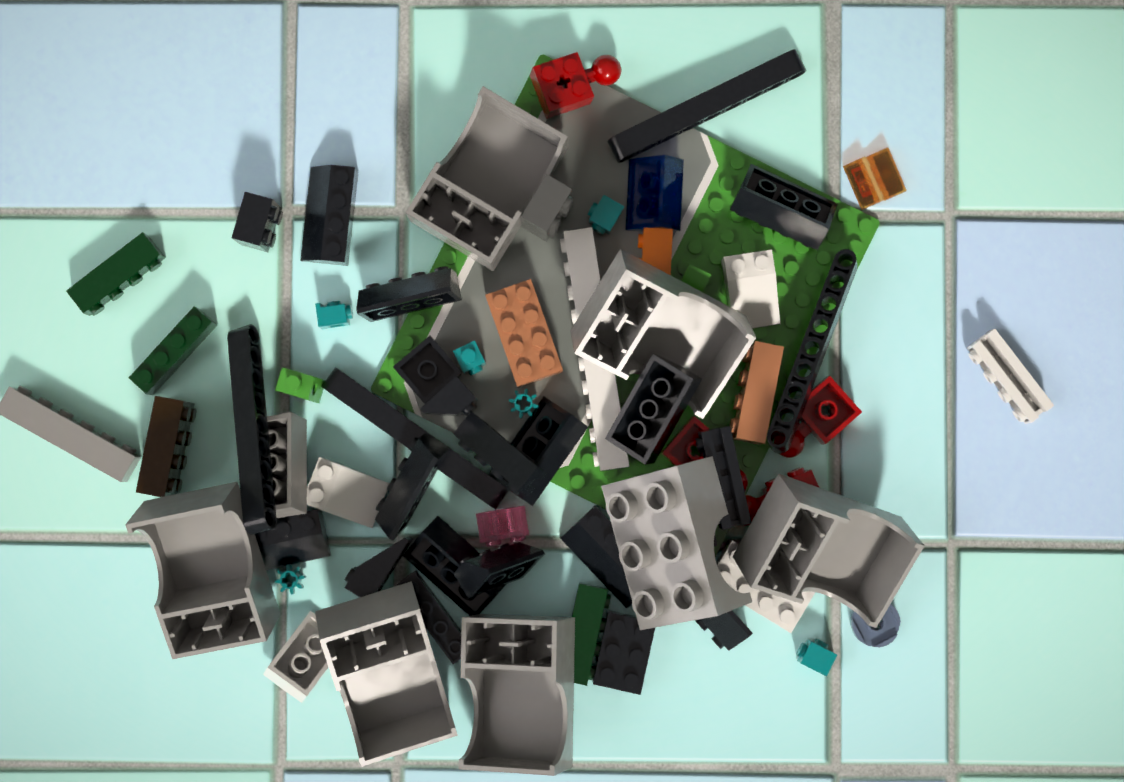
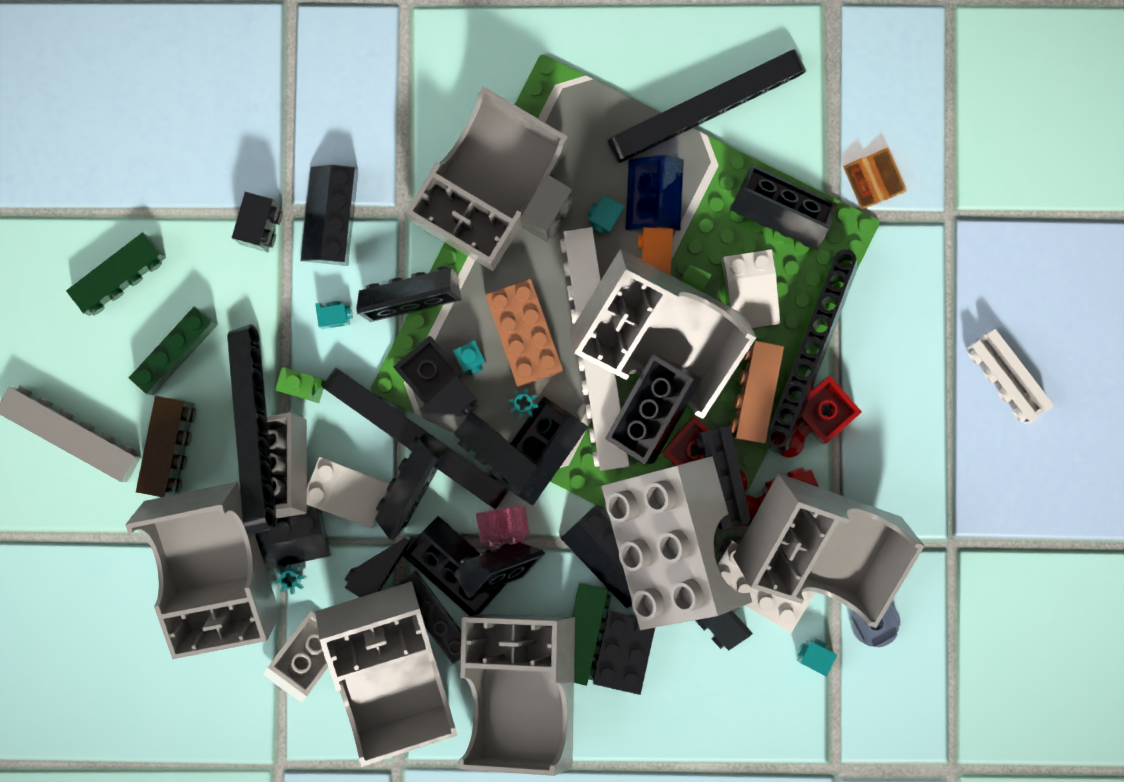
red brick [529,52,622,119] -> none

